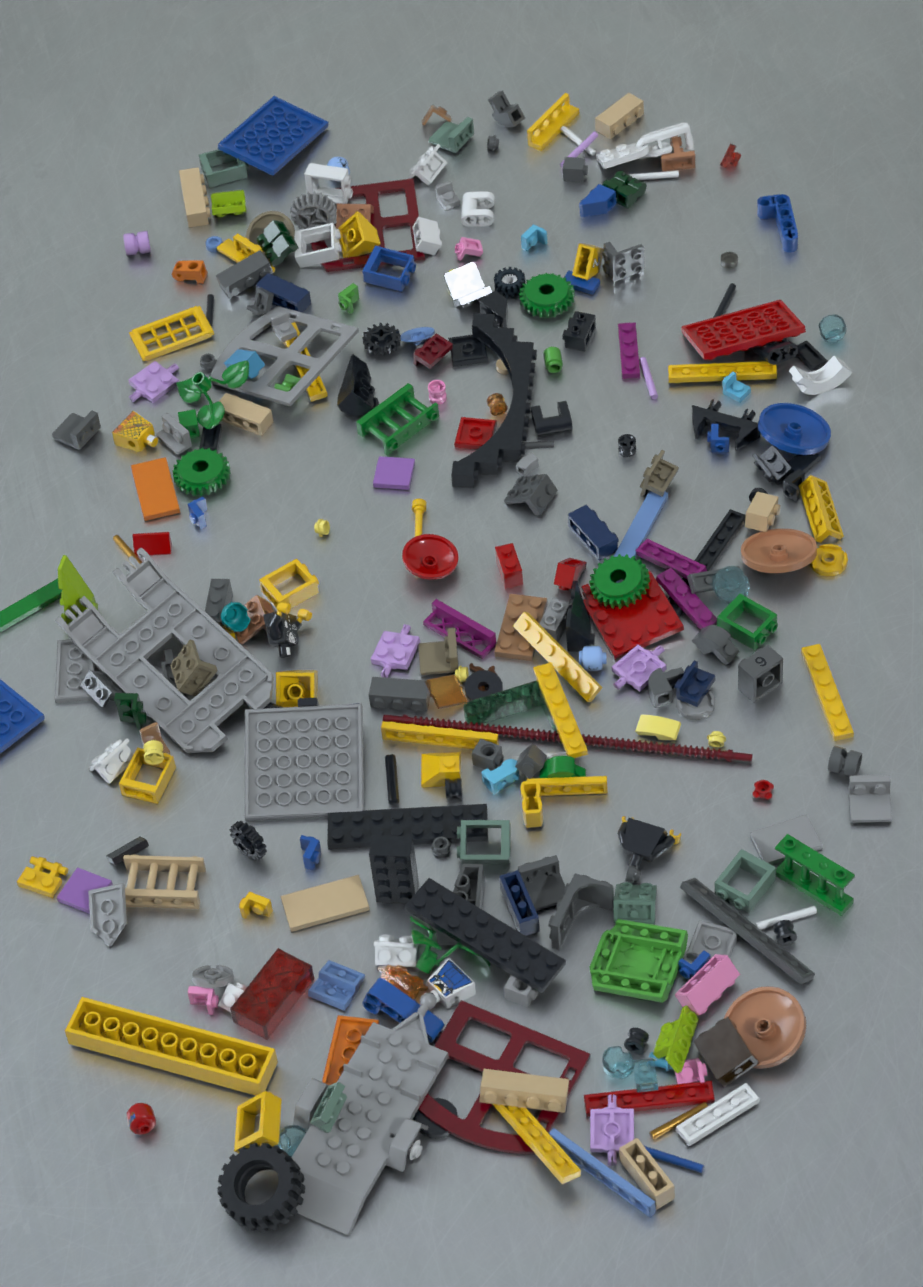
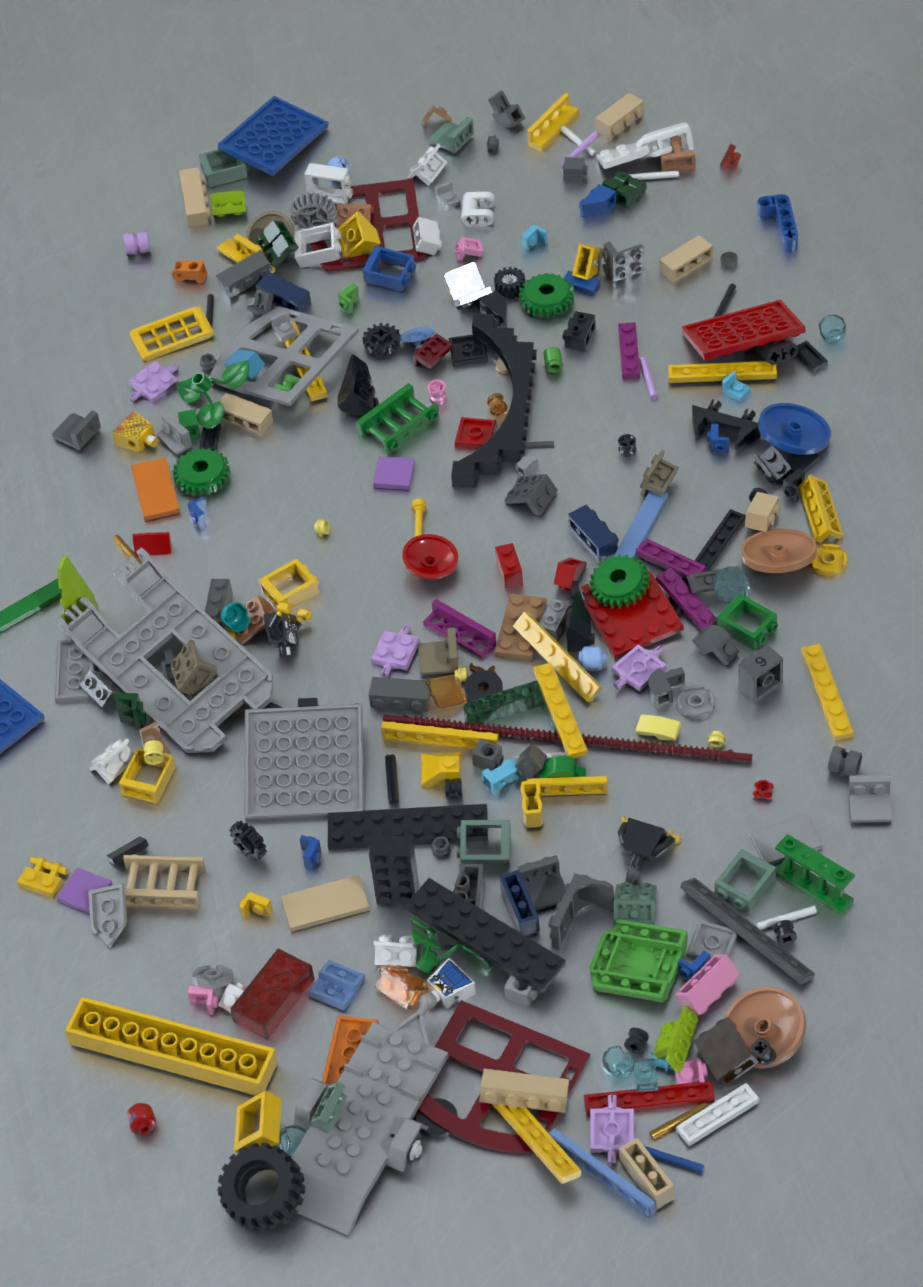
medium blue tile [205,236,223,252] -> none
yellow slope [276,670,318,708] -> none
blue beam [362,978,444,1043] -> none
black connector [531,401,573,436] -> none
dark blue bracket [675,660,715,707] -> none
white arch [789,356,853,395] -> none
none -> tan brick [659,235,713,283]
none -> black bush [751,1039,776,1065]

